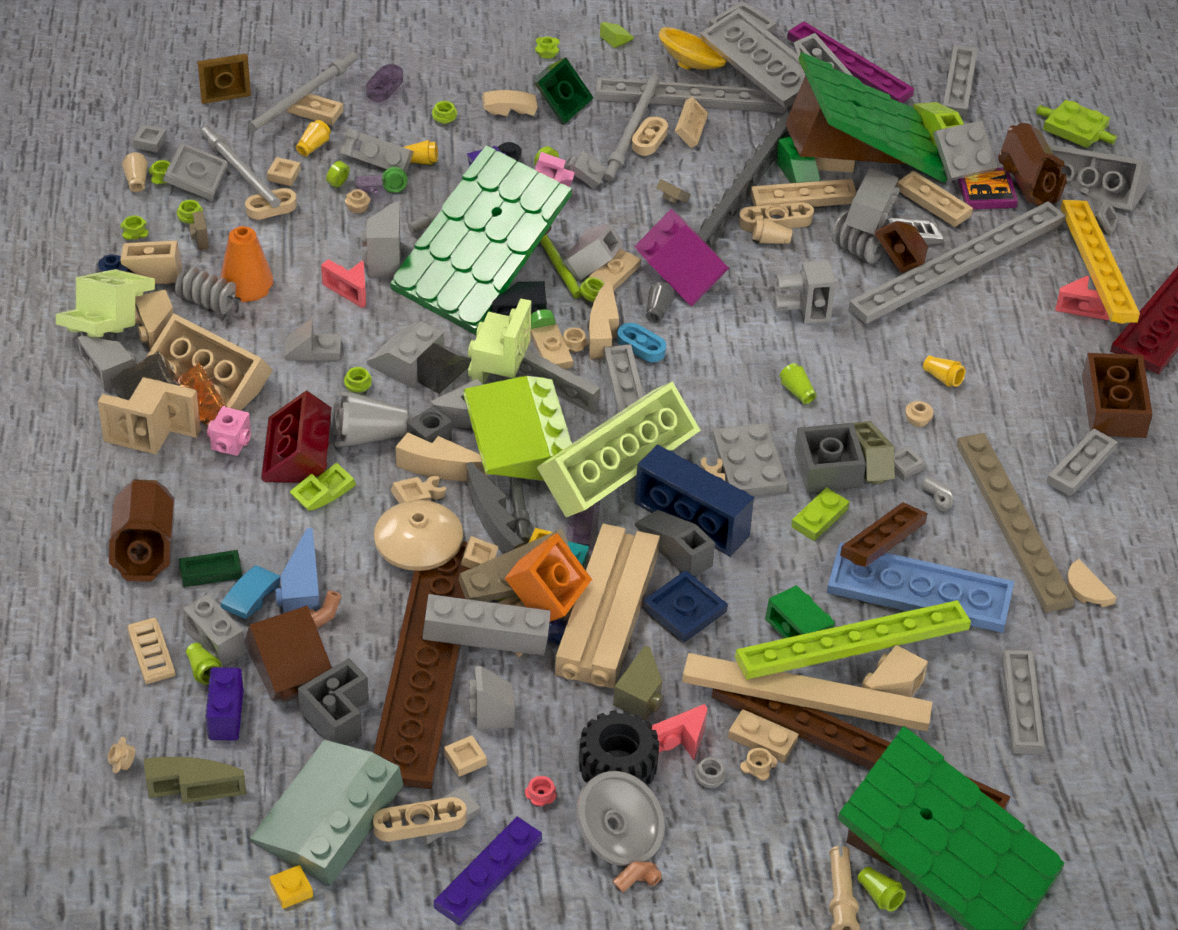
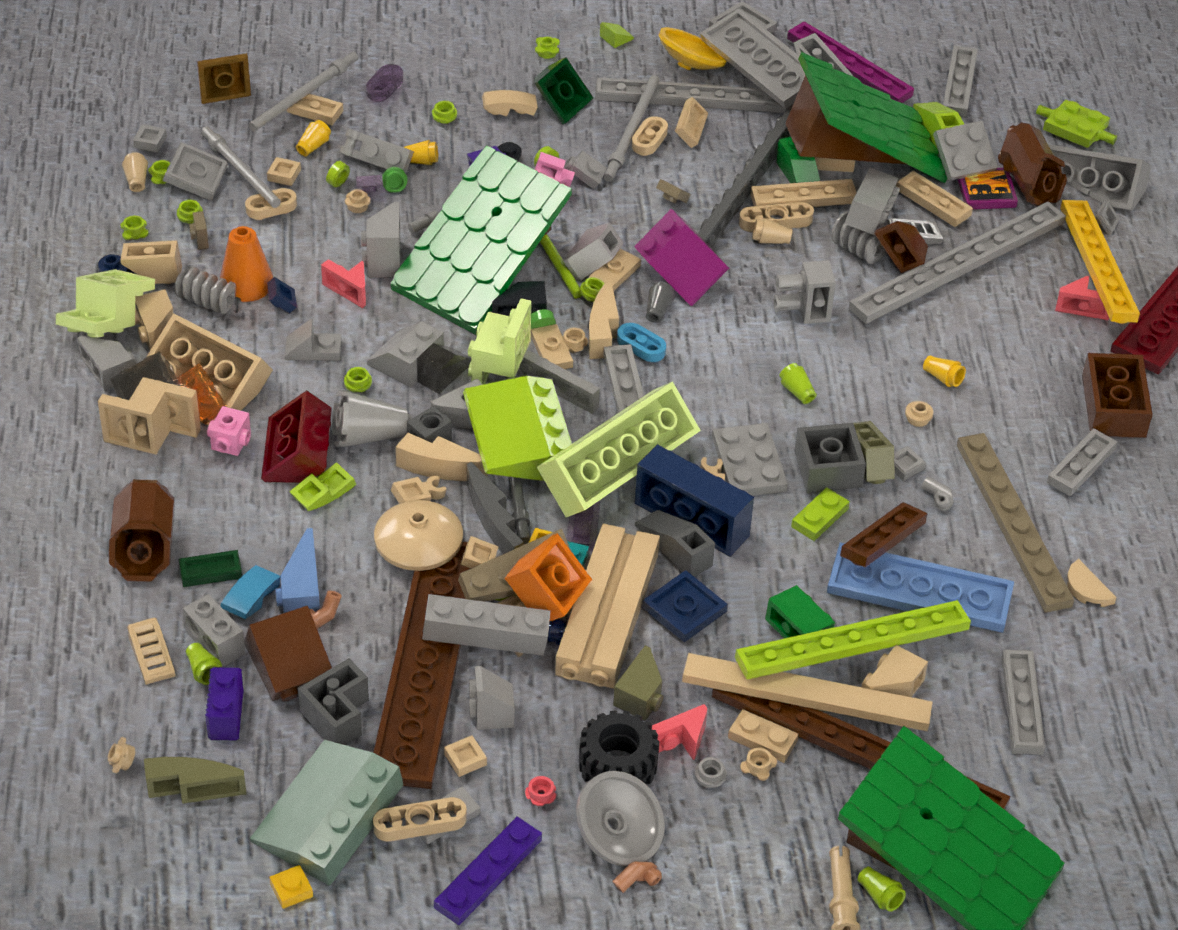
none -> dark blue plate [267,277,297,314]

